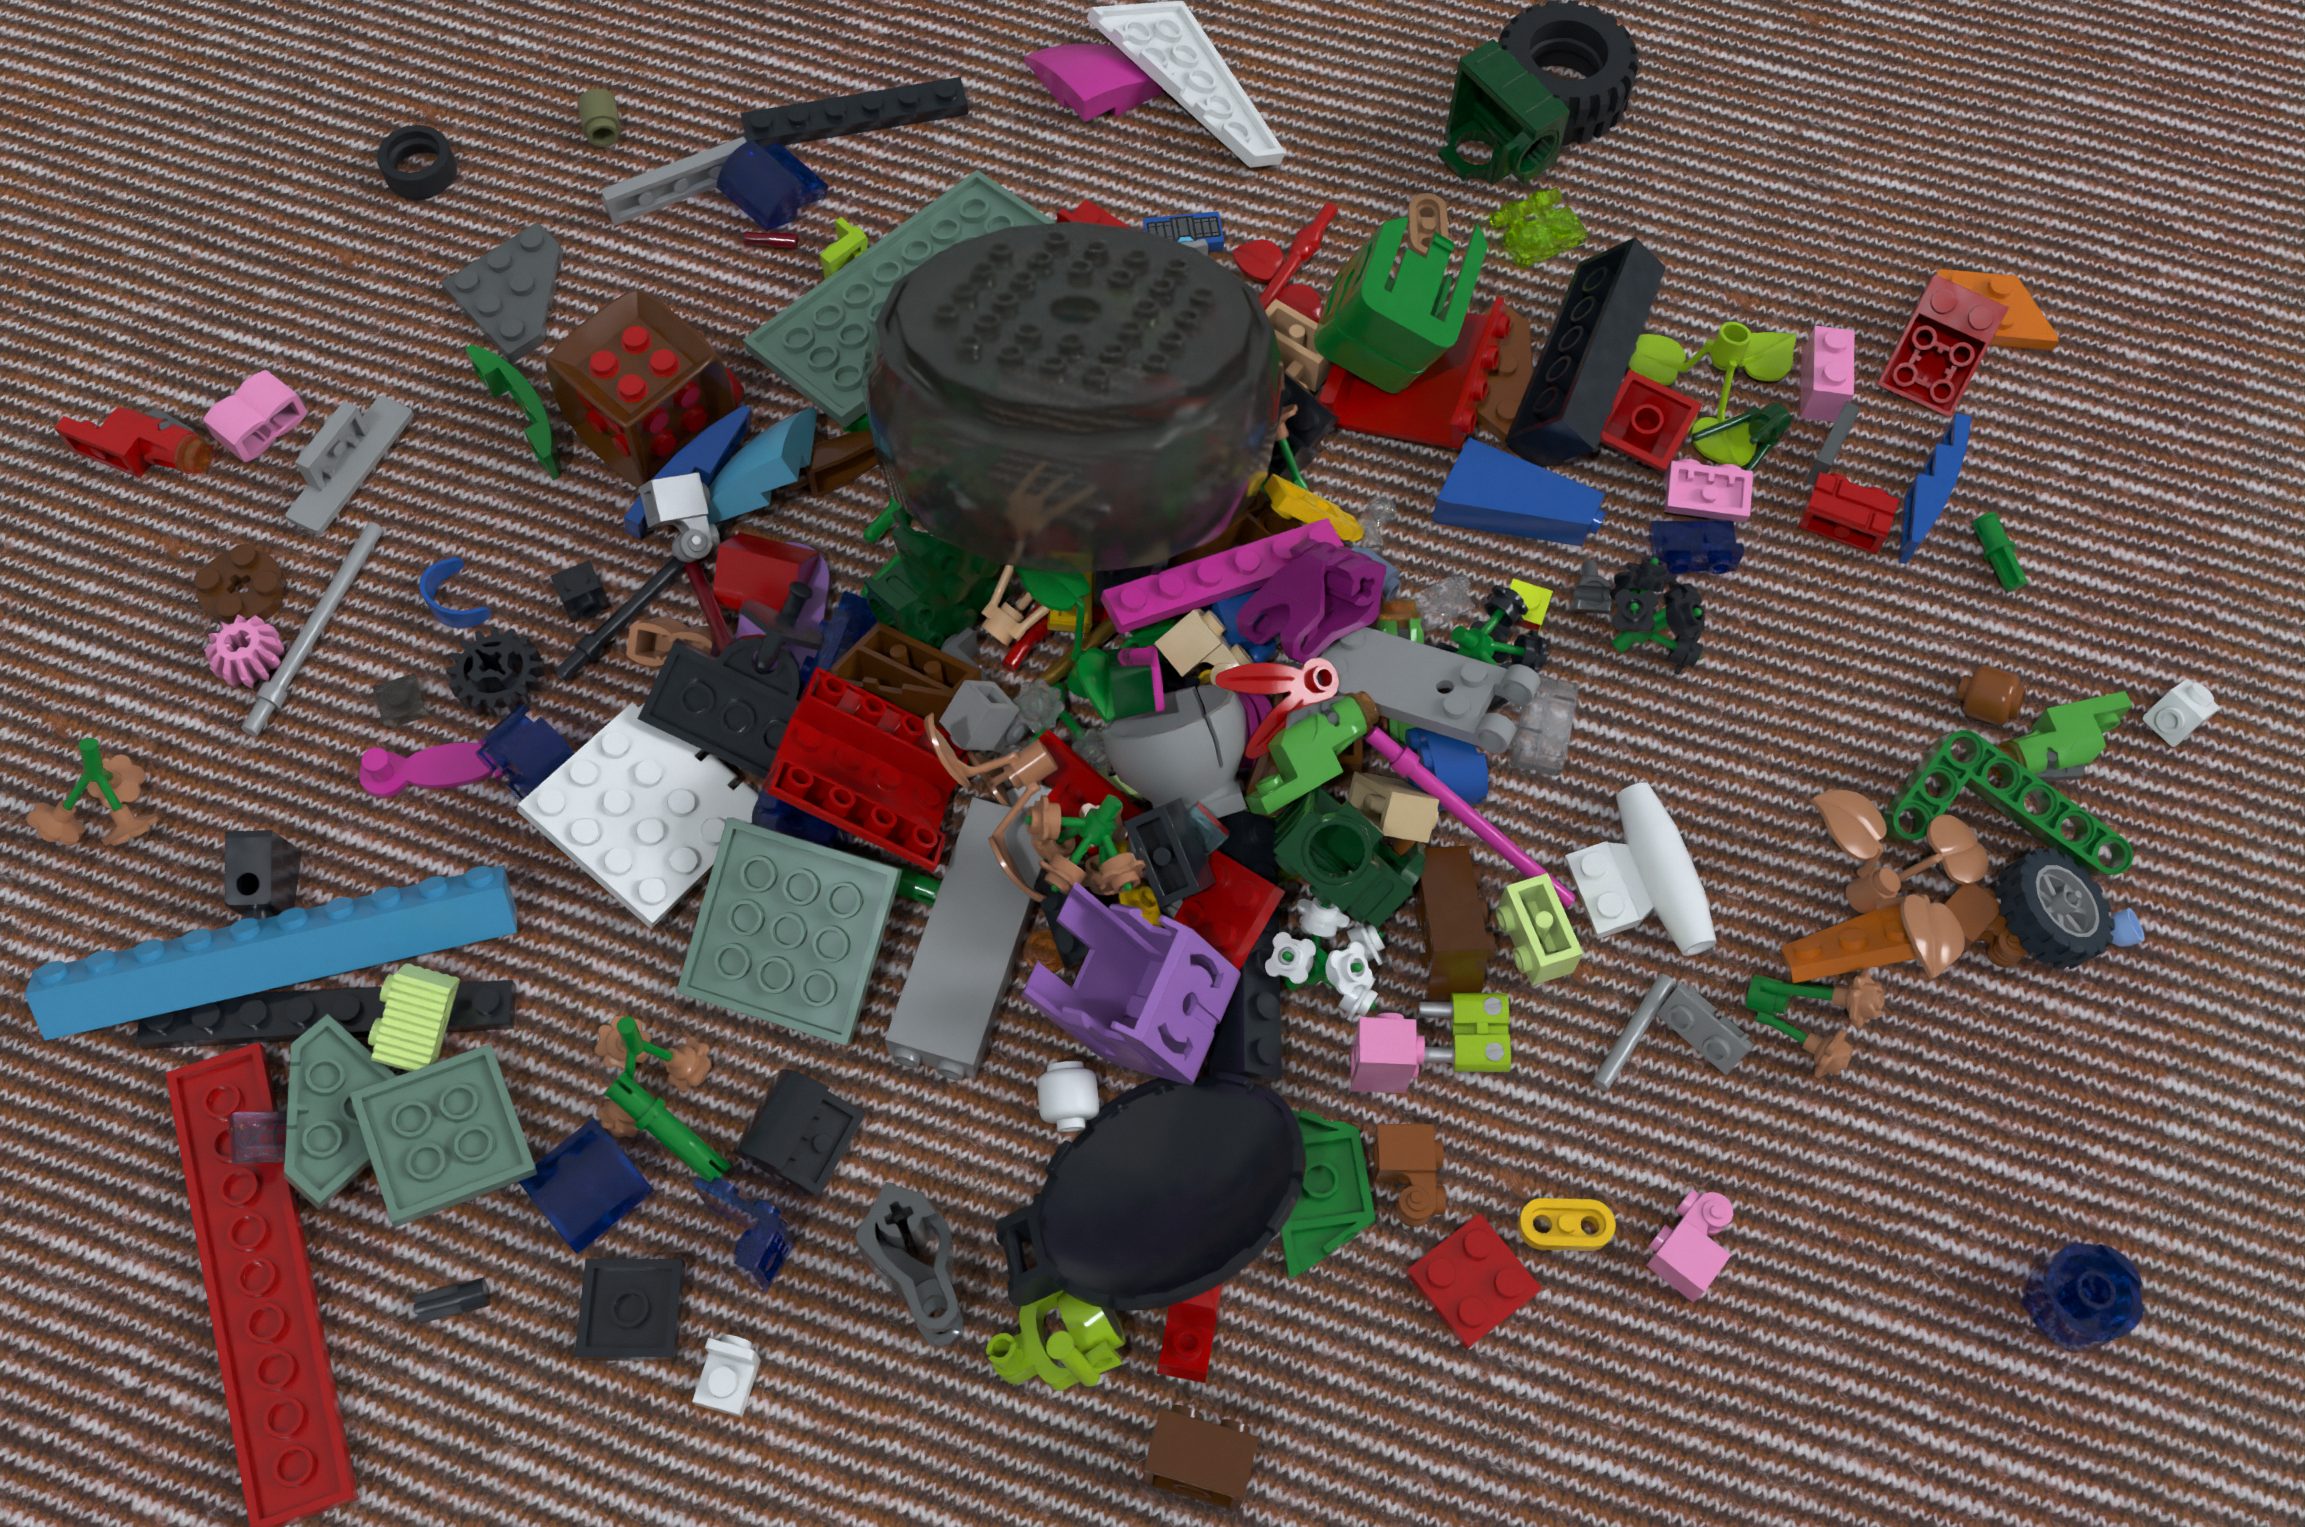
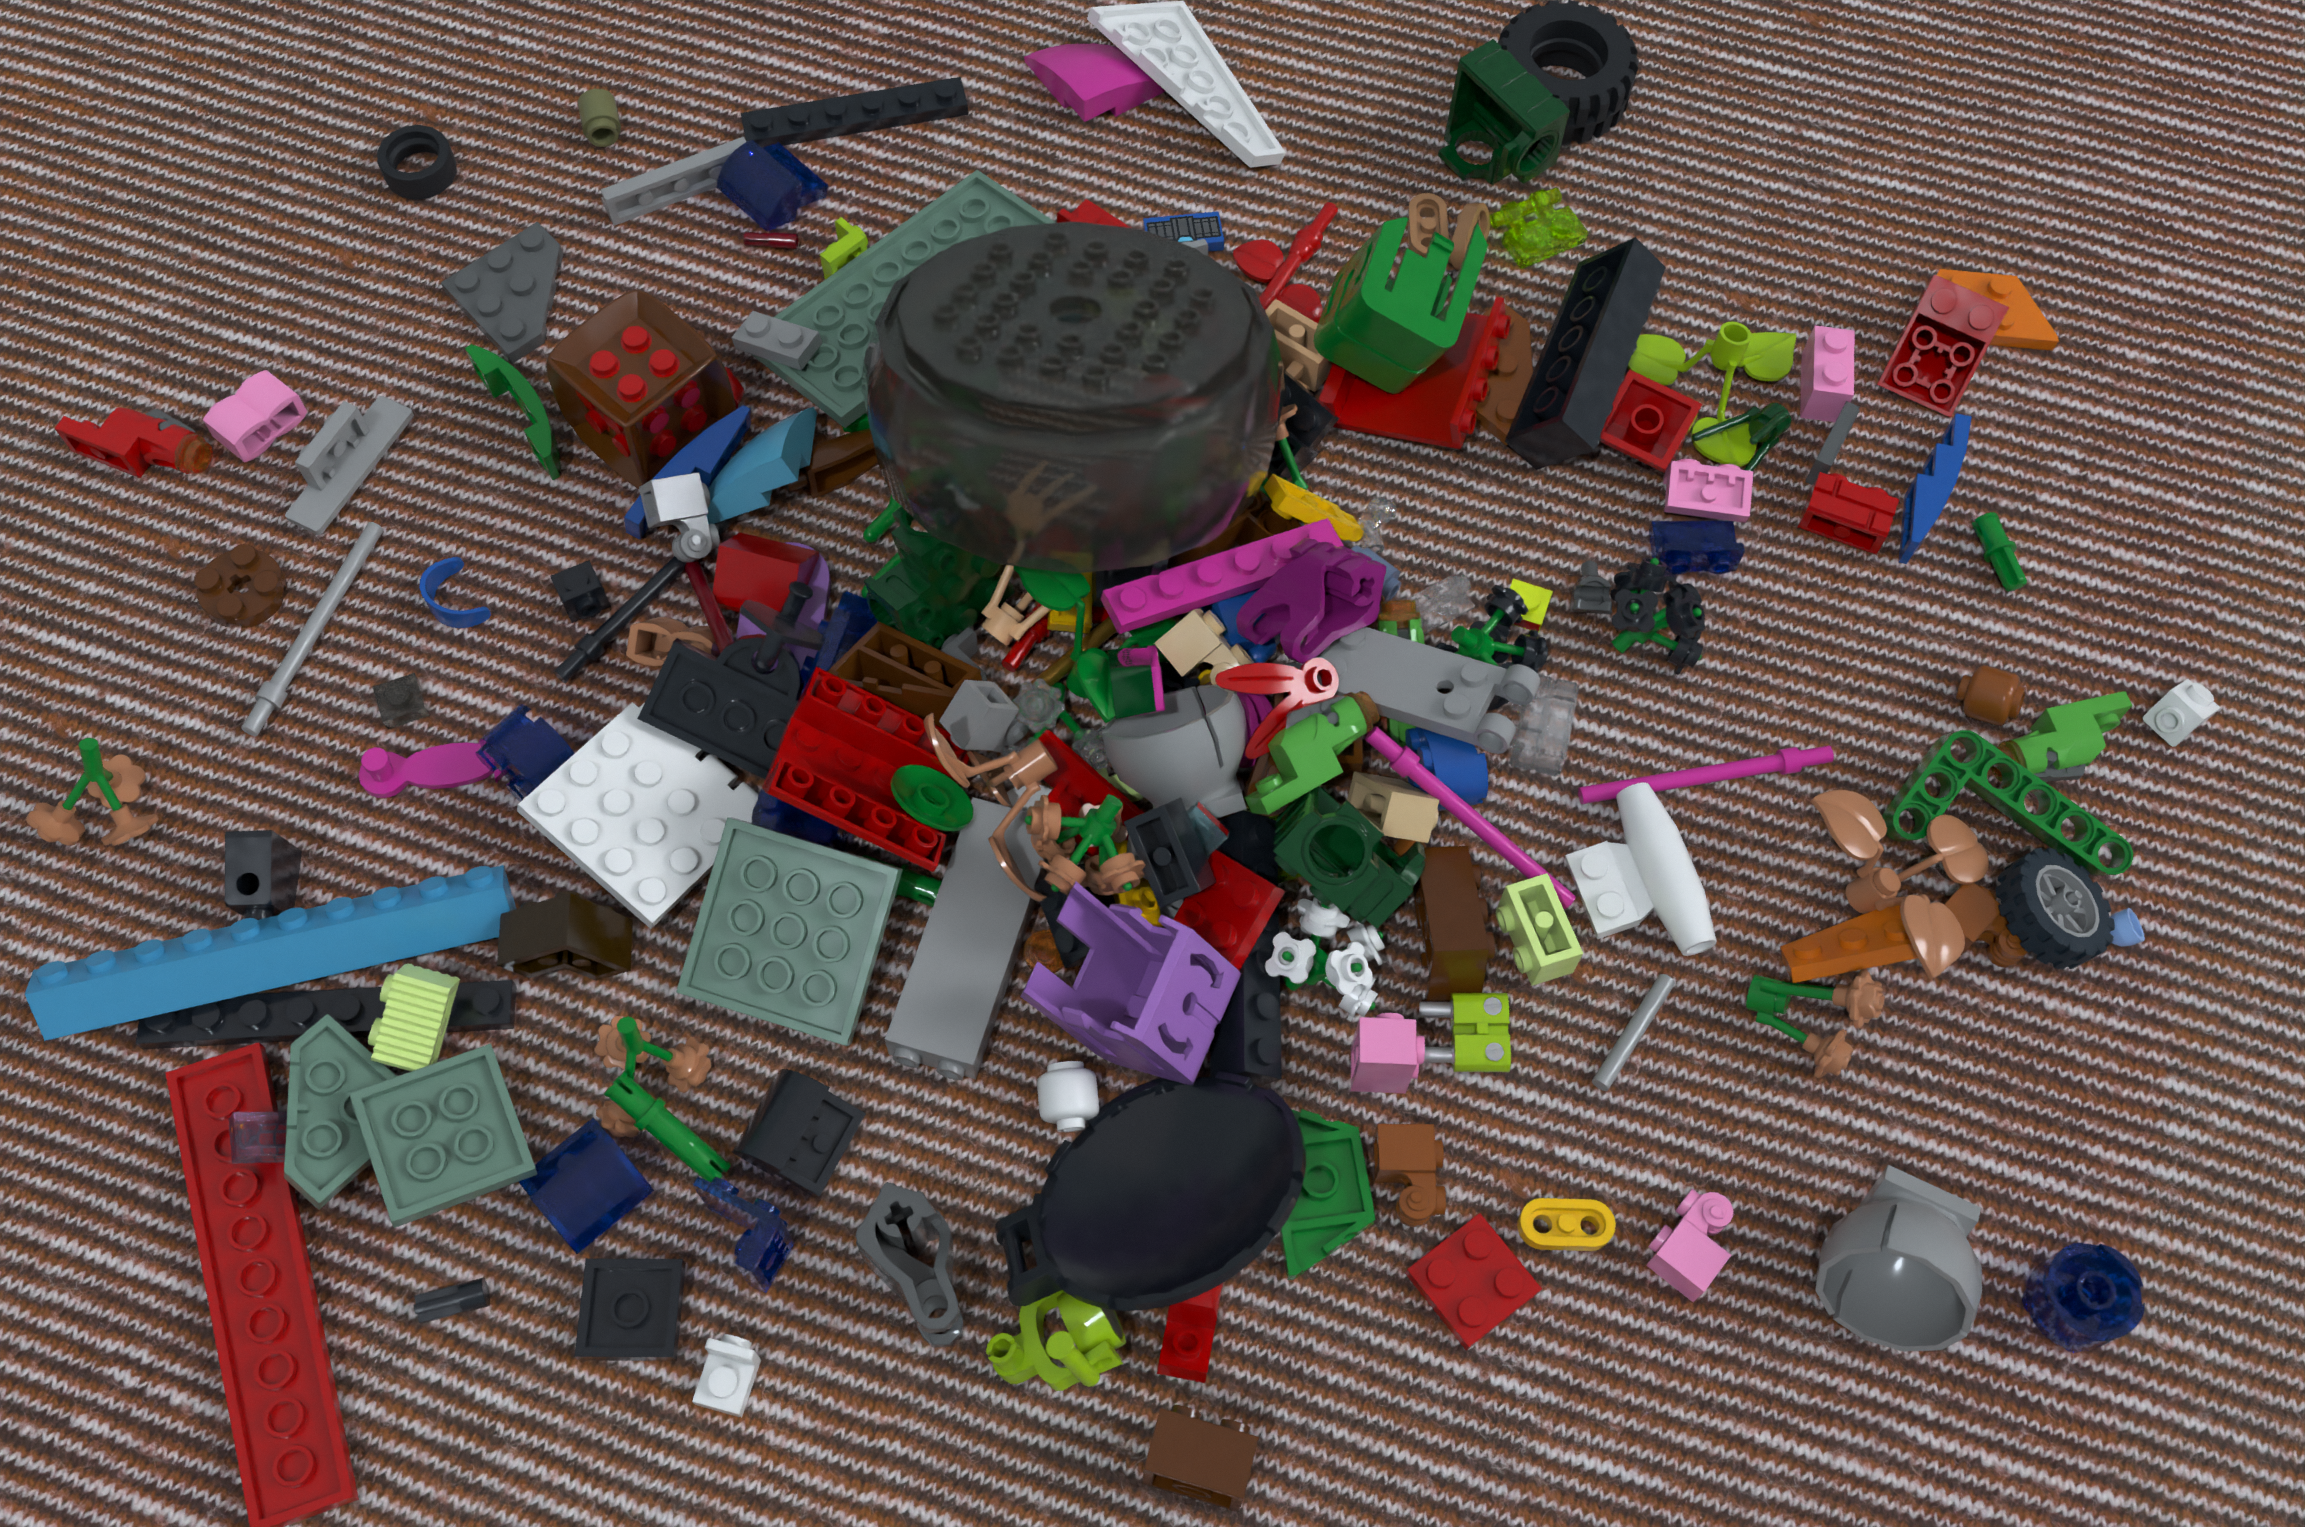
bright pink gear [204,614,285,689] -> none
black gear [446,627,545,718] -> none
blue slope [1432,437,1606,547] -> none
light grey hinge [1656,984,1754,1076] -> none
none -> dark brown brick [497,891,633,981]
none -> light grey plate [732,311,822,370]
none -> green dish [891,765,973,831]
none -> medium nougat plate [1448,203,1490,271]
none -> dark pink bar [1578,746,1834,804]
none -> light grey plate [1815,1165,1982,1352]

